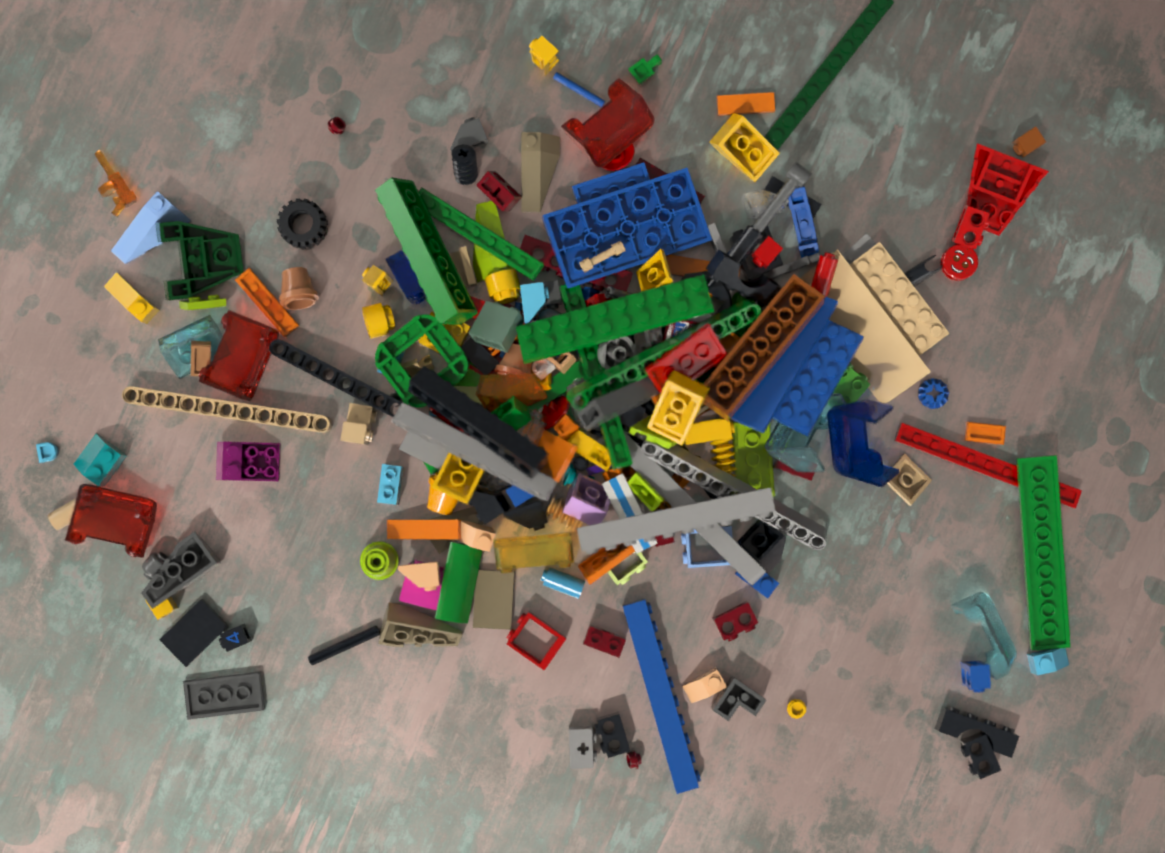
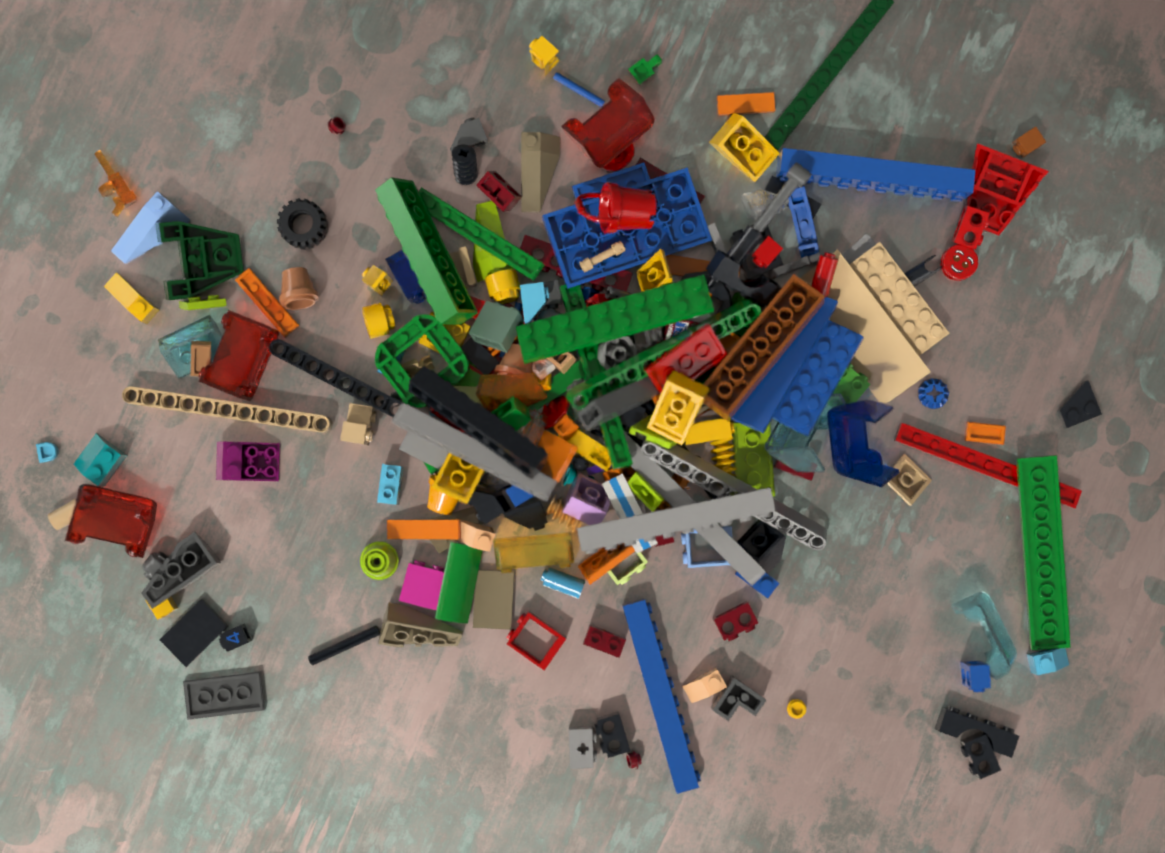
light nougat slope [398,562,441,591] -> none
none -> red piece [575,182,656,234]
none -> blue brick [776,148,976,202]
none -> black wing [1058,380,1102,429]

